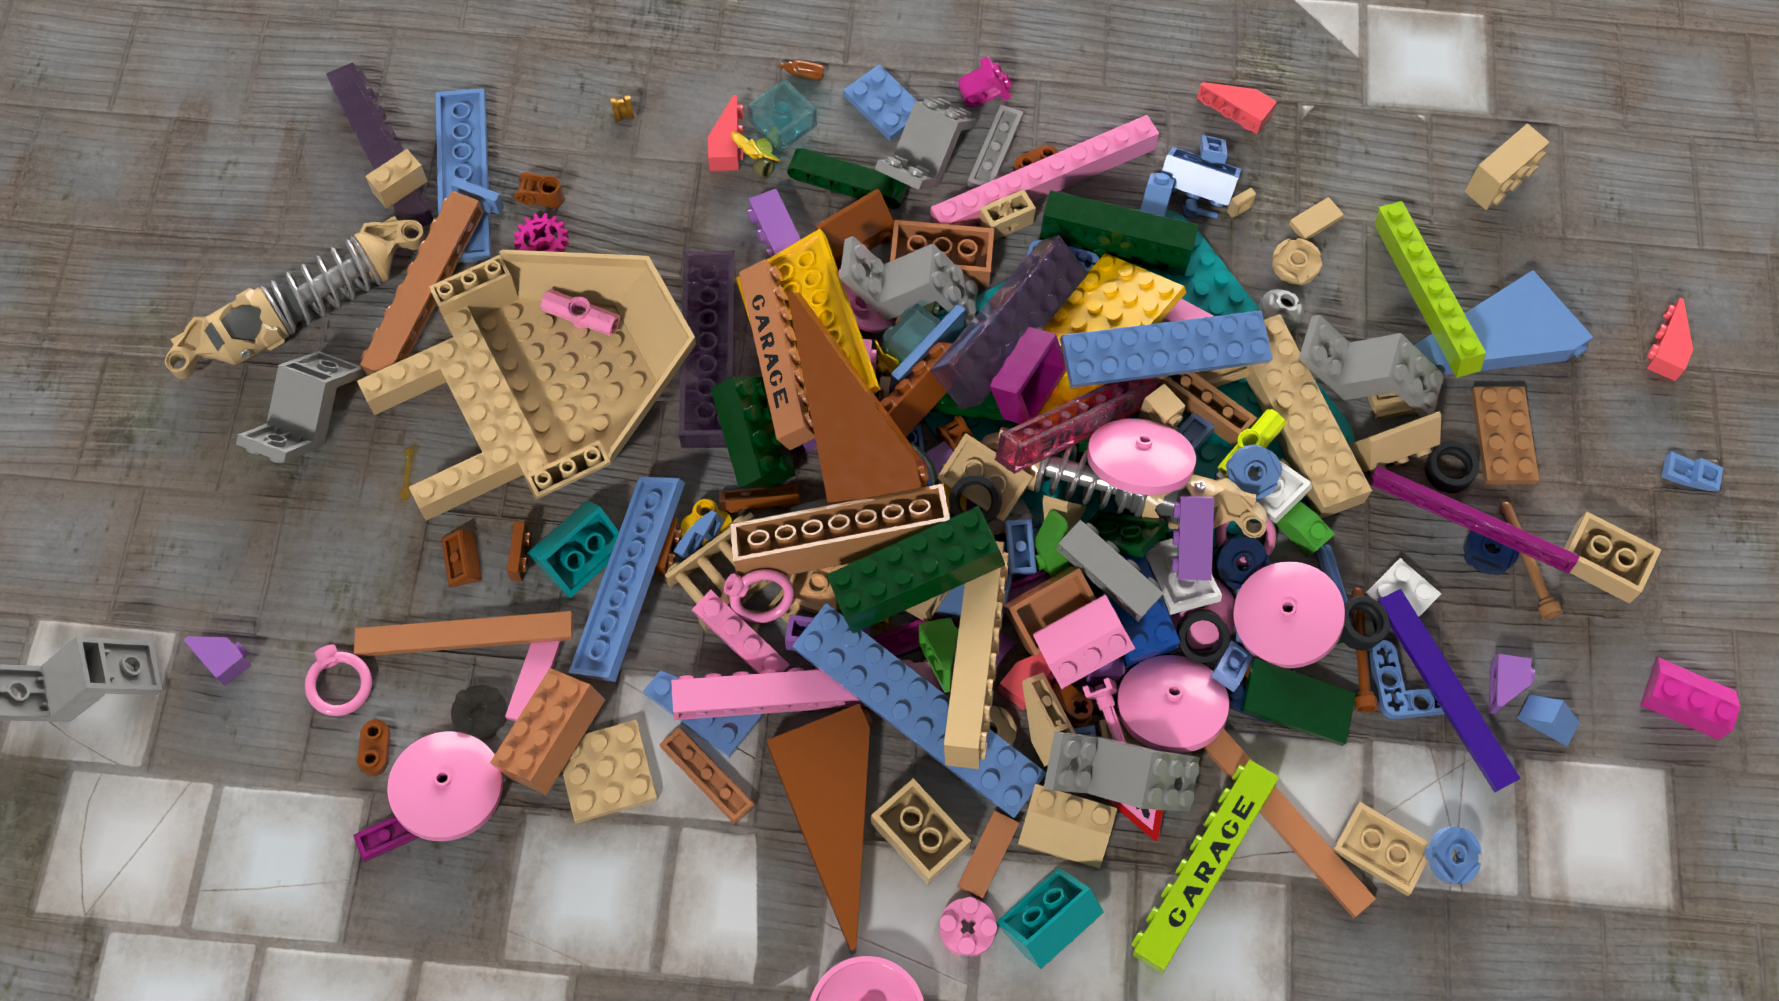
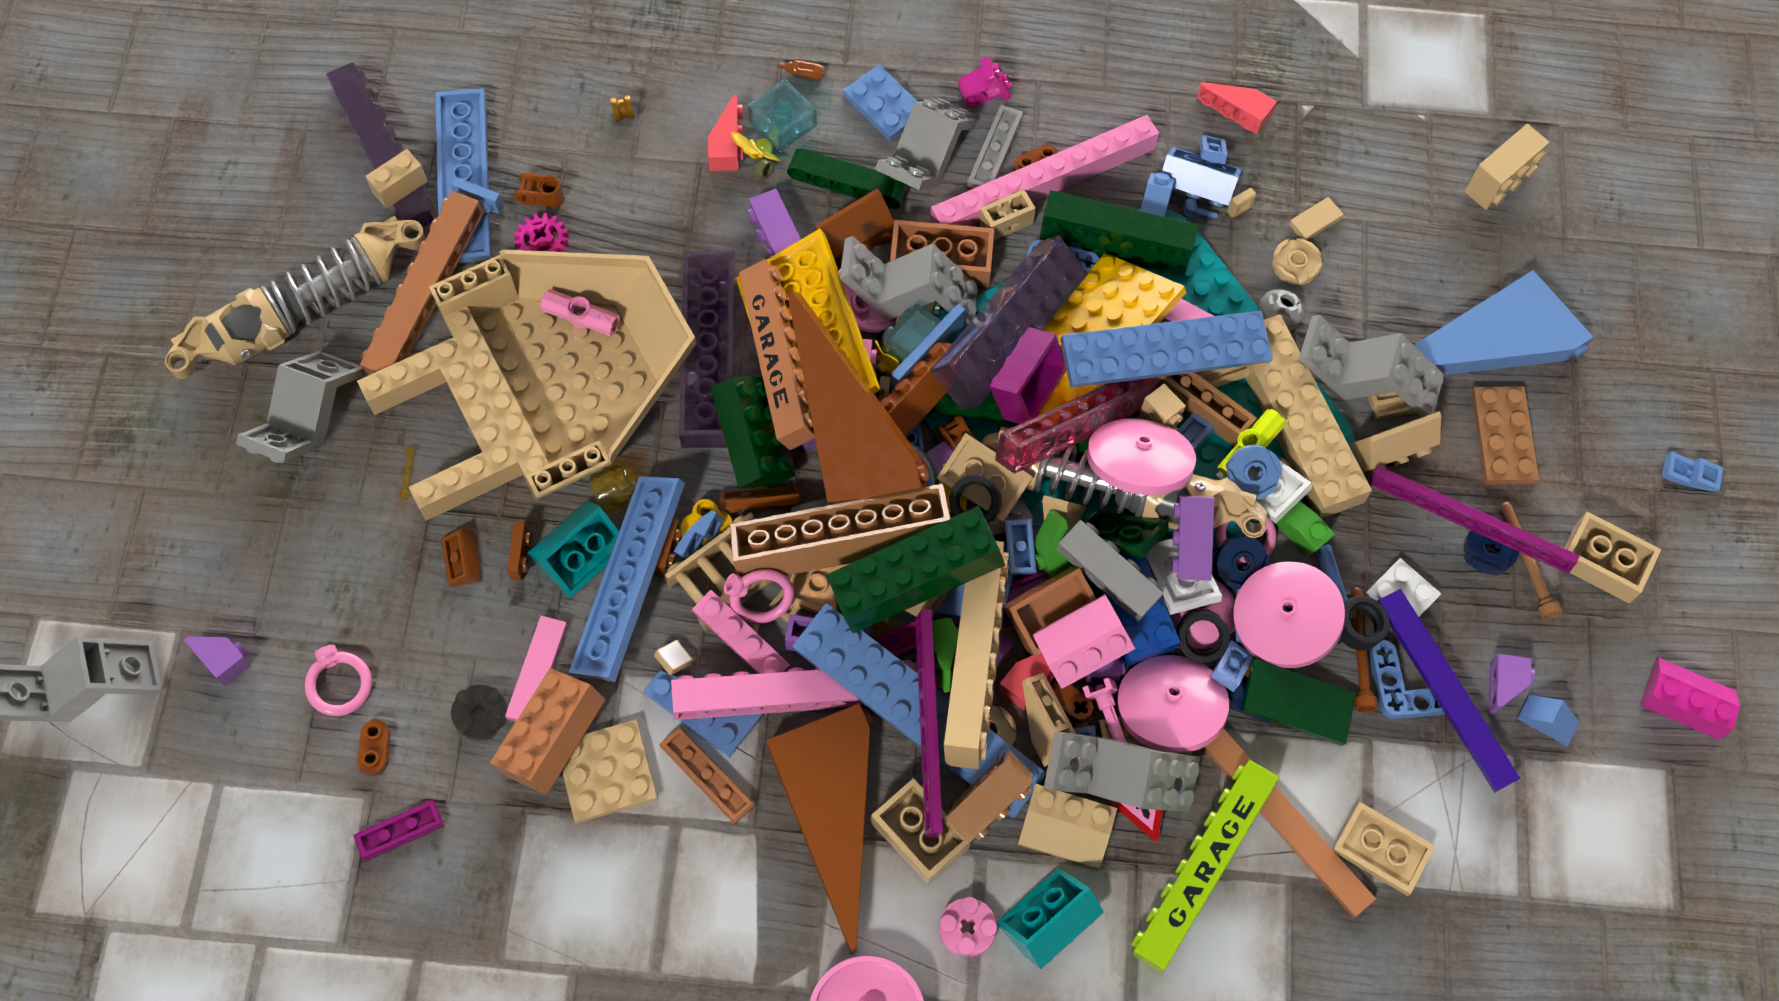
nougat tile [354,611,573,657] -> none
bright pink dish [387,732,503,841] -> none
nougat tile [957,810,1020,900] -> none
lime brick [1375,201,1486,378] -> none
medium blue plate [1424,827,1481,884] -> none
black tyre [1425,441,1479,494] -> none
coral slope [1646,298,1693,381] -> none
none -> clear yellow hair [590,465,637,512]
none -> tile [654,640,693,676]
none -> magenta tile [915,609,943,838]
none -> medium nougat brick [945,749,1033,843]

